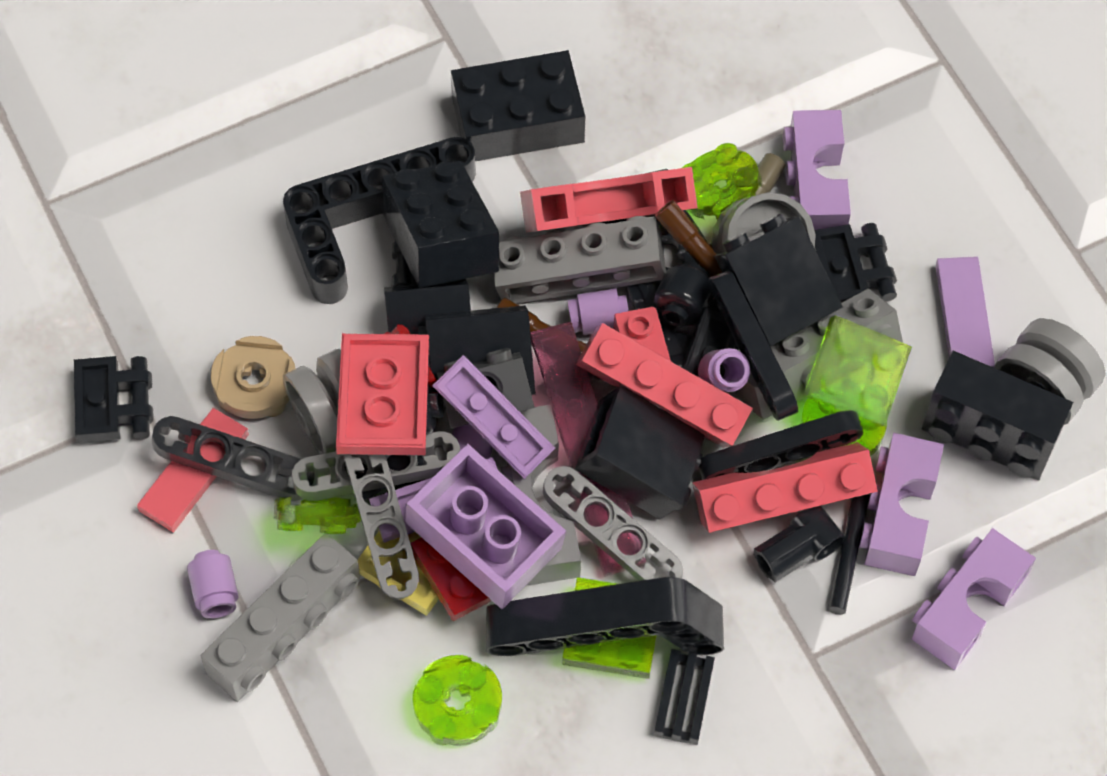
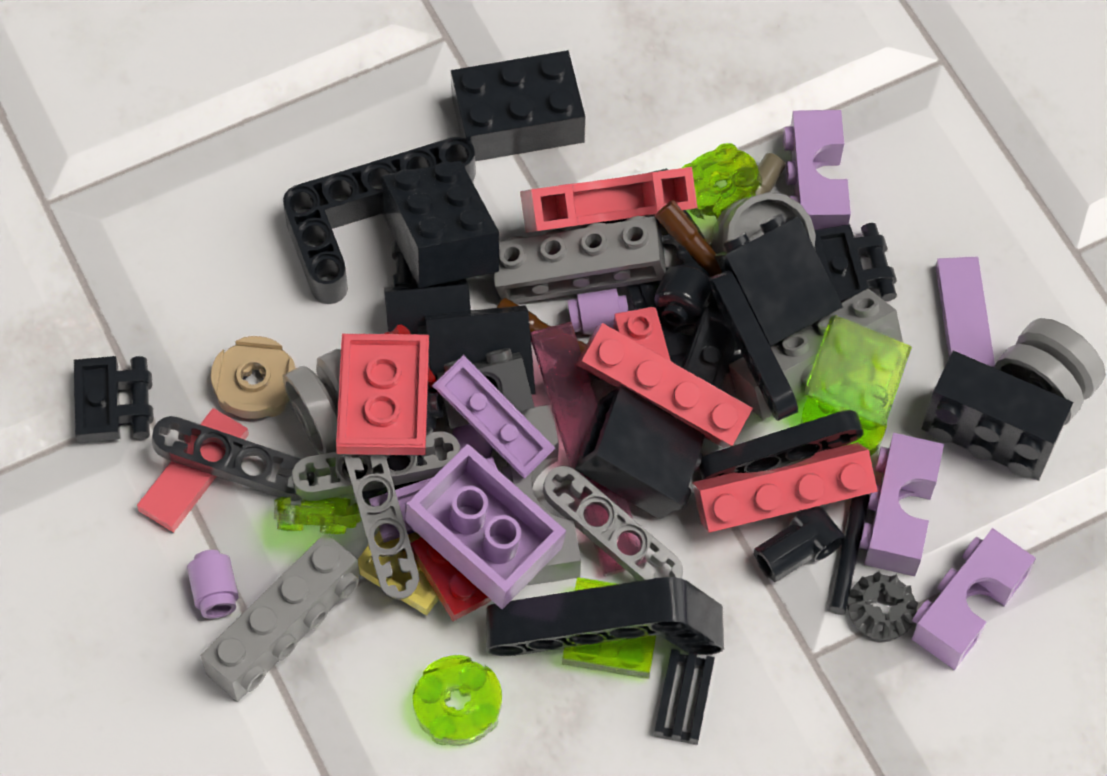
lavender brick [698,348,750,392] -> none
none -> dark grey gear [847,571,918,640]

